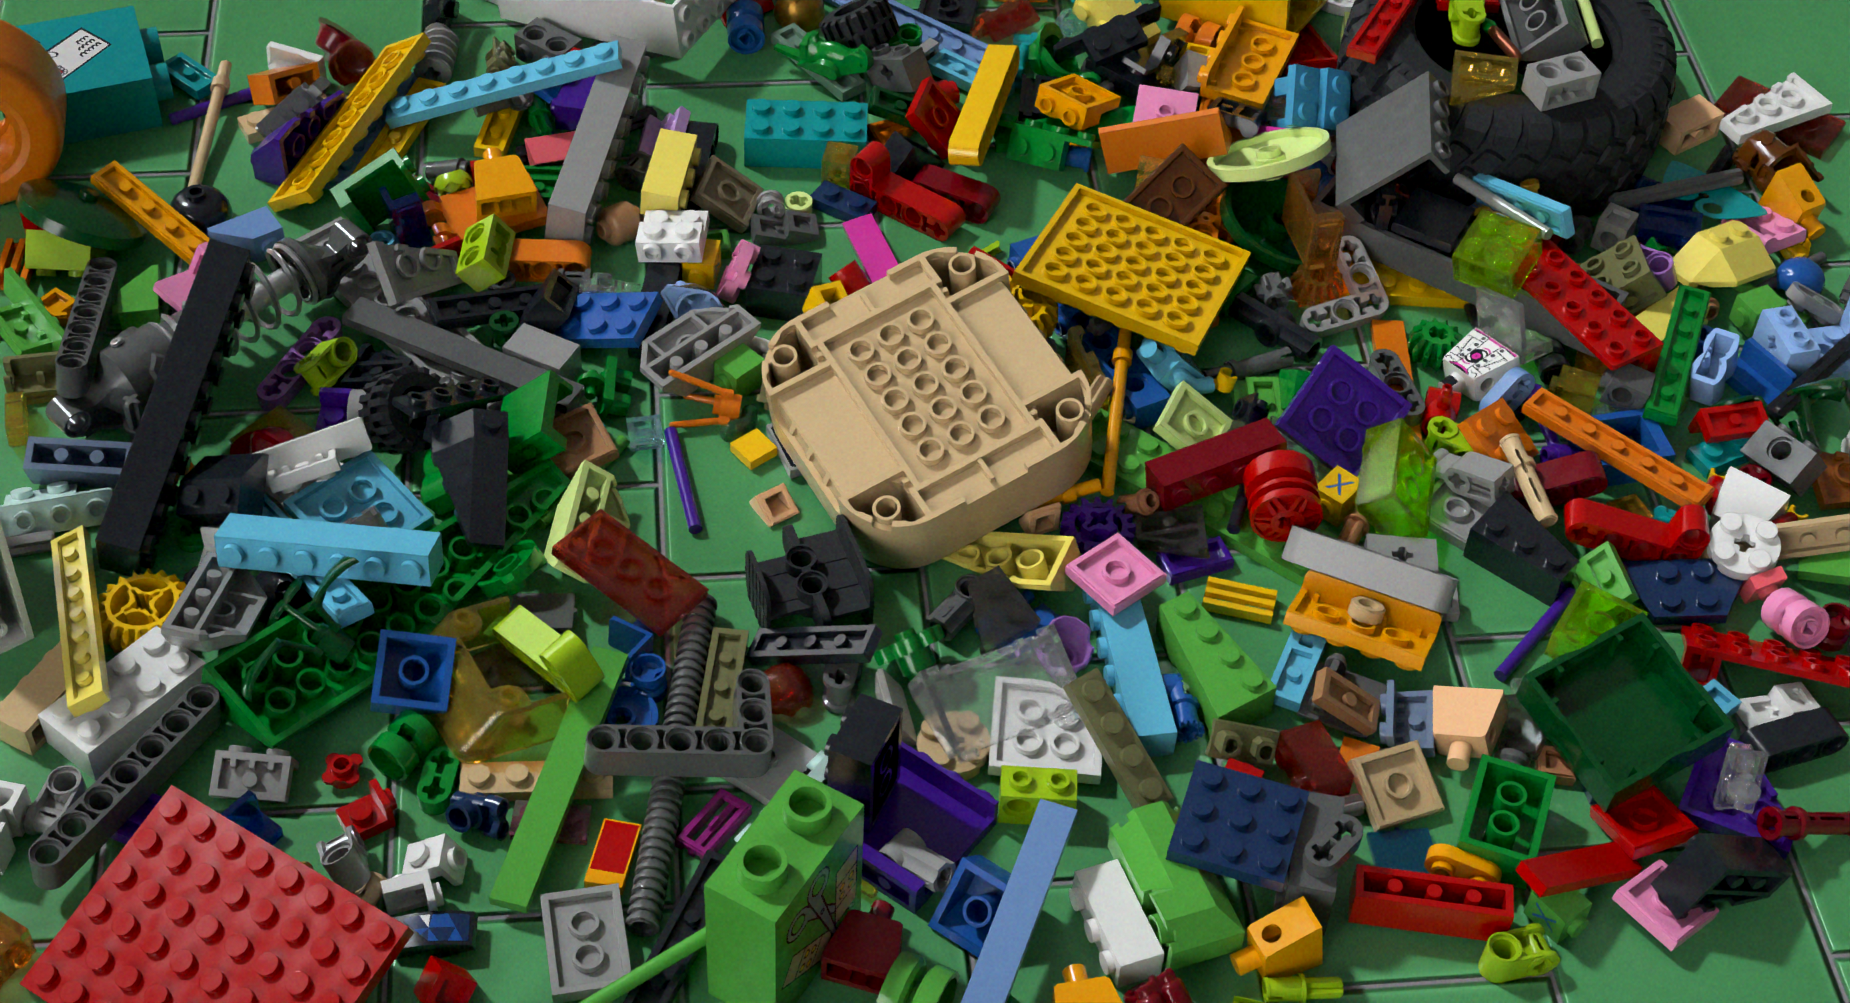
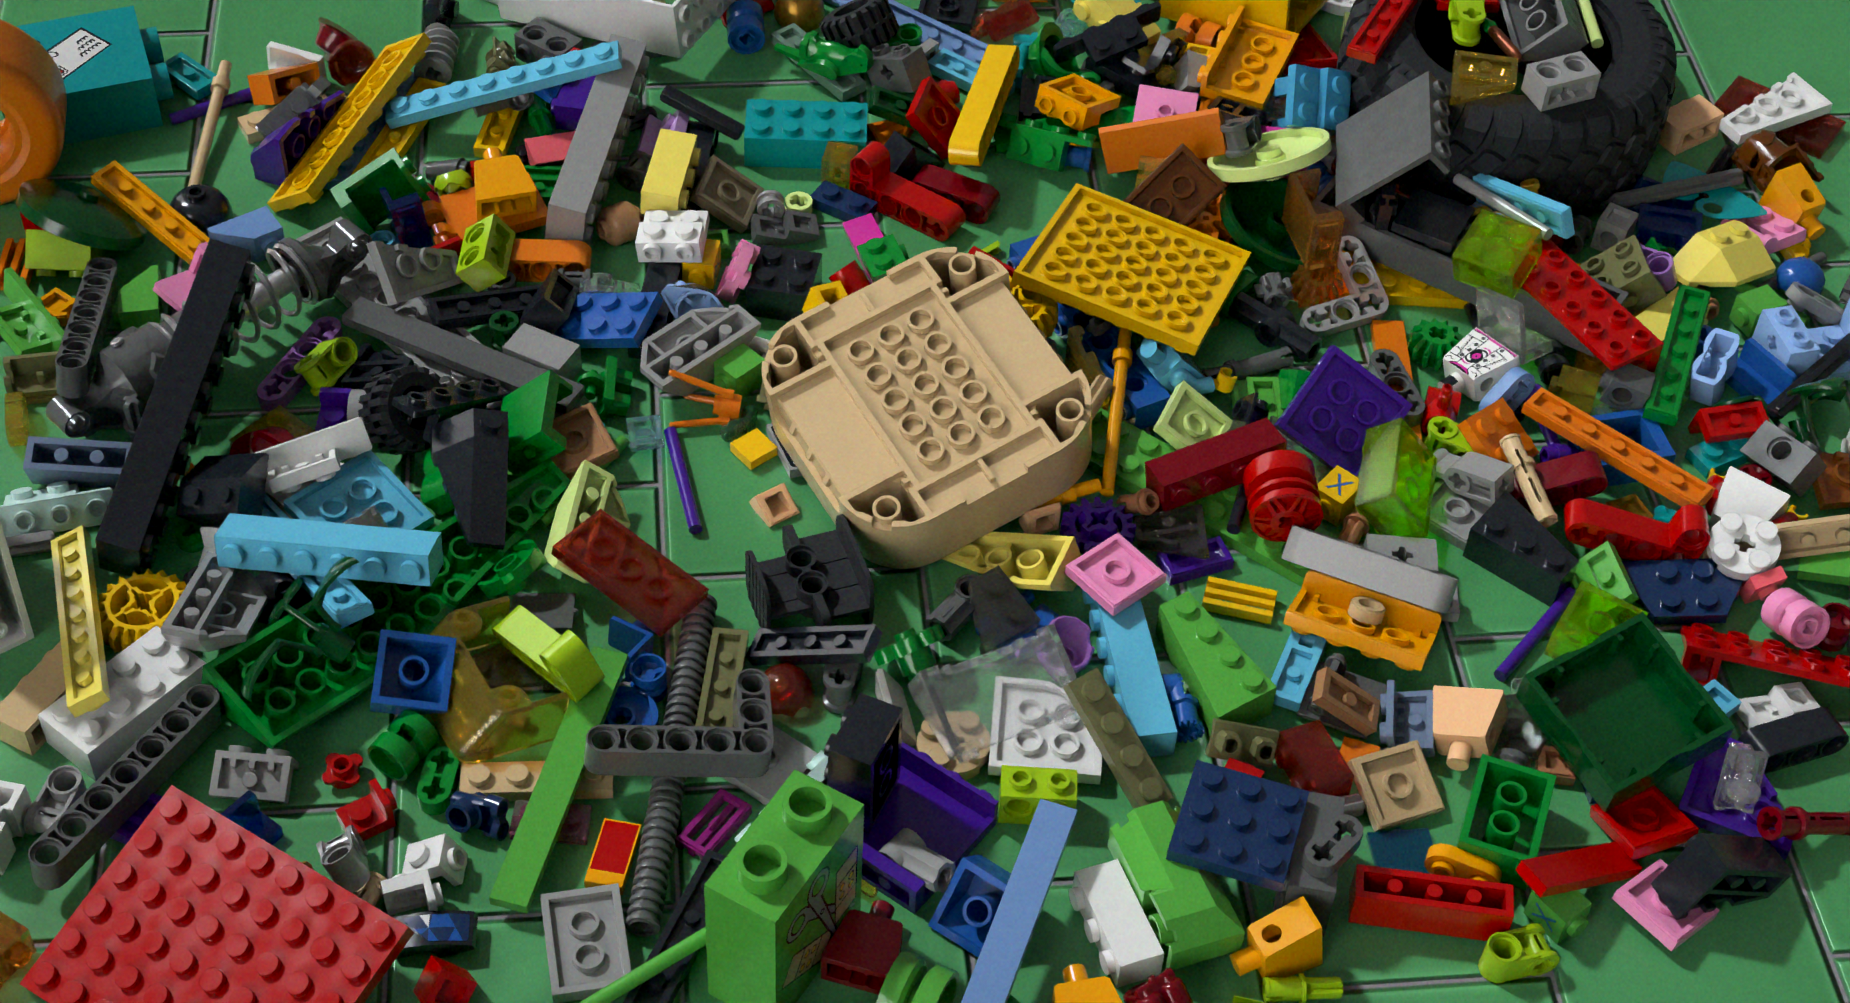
none -> black axle [660,85,745,140]
none -> green bracket [857,234,909,283]
none -> dark grey piece [1220,115,1262,158]

